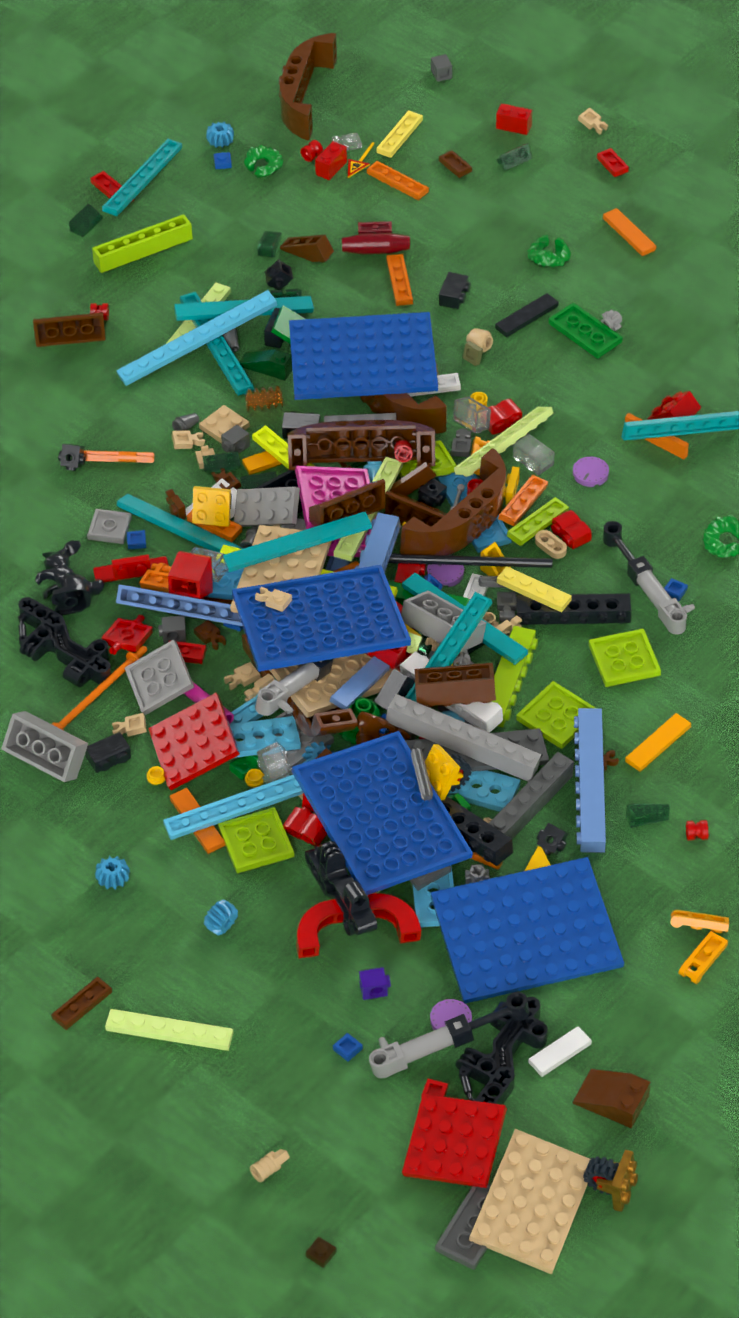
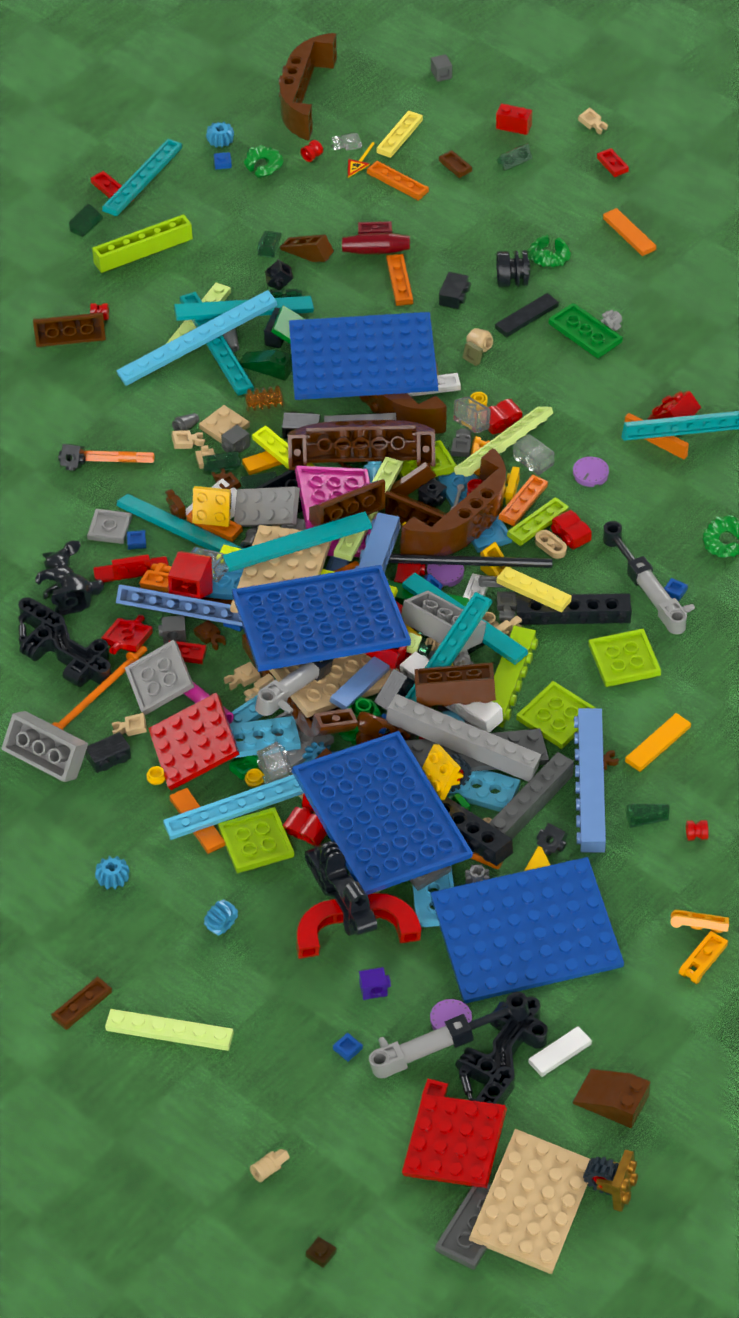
tan plate [255,587,292,612] -> none
red brick [315,141,347,181] -> none
red wheel [394,440,413,463] -> none
dark grey axle [411,748,433,801] -> none
none -> black wheel [496,250,530,287]

